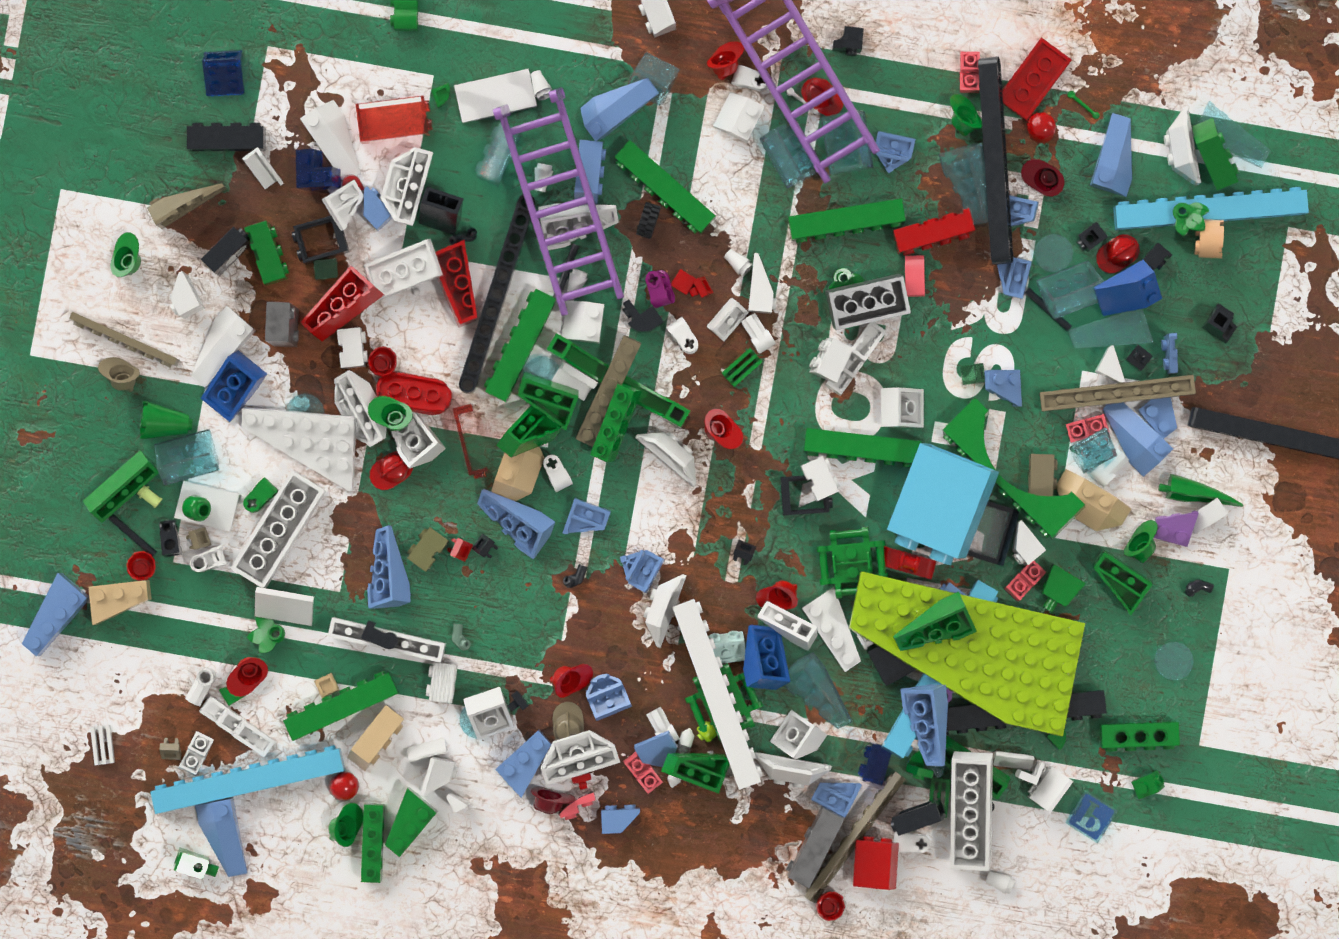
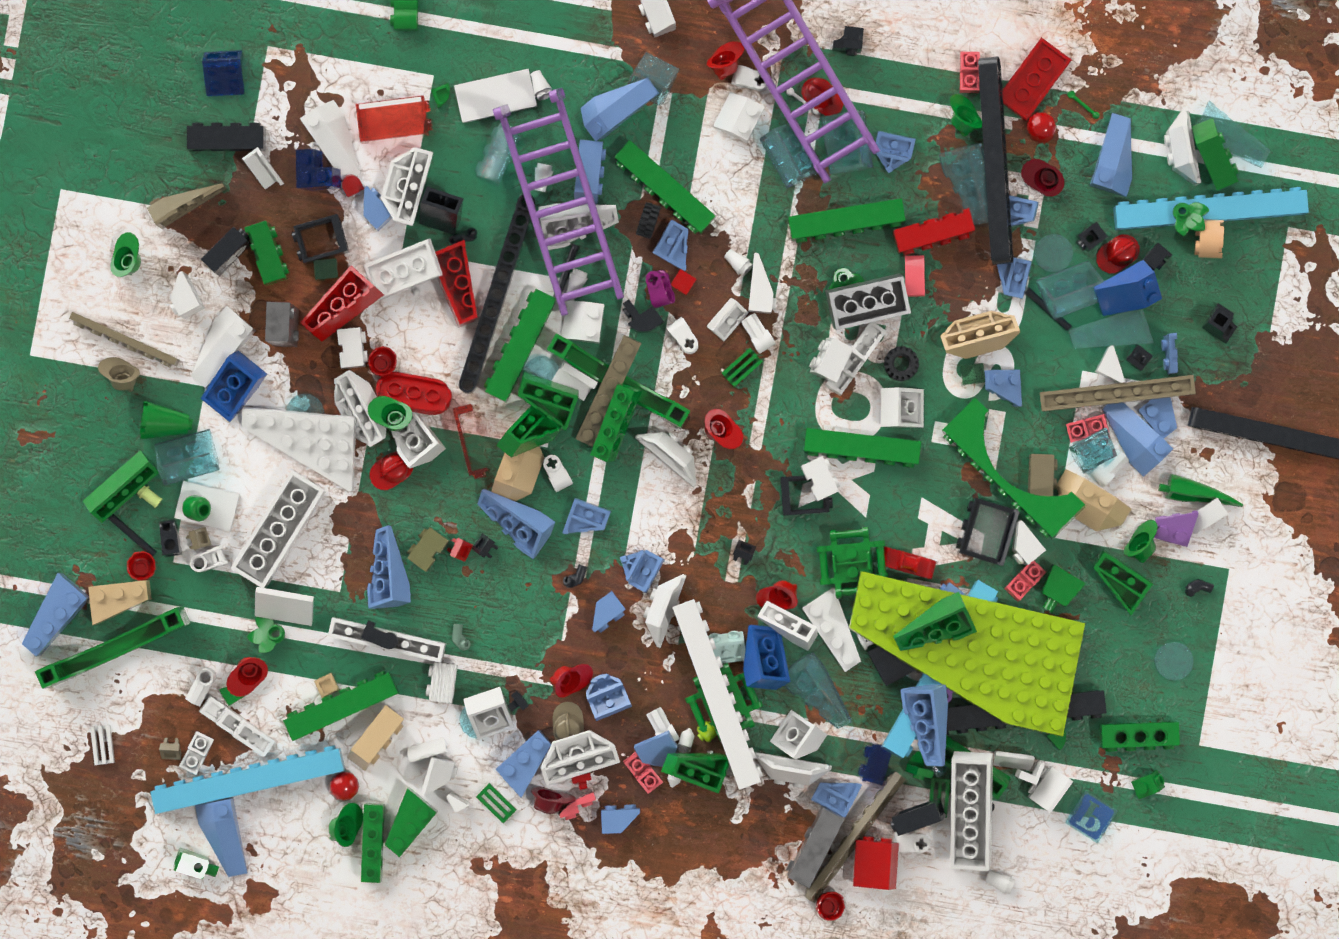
green piece [243,477,279,513] -> none
white wing [322,180,364,231] -> none
red tile [688,276,713,298] -> none
medium azure brick [887,443,999,565] -> none
none -> green arch [34,607,191,689]
none -> green tile [476,783,517,824]
none -> medium blue slope [592,591,626,633]
none -> medium blue wing [652,220,688,271]
none -> black tyre [884,346,919,381]
none -> tan wedge [941,311,1020,359]

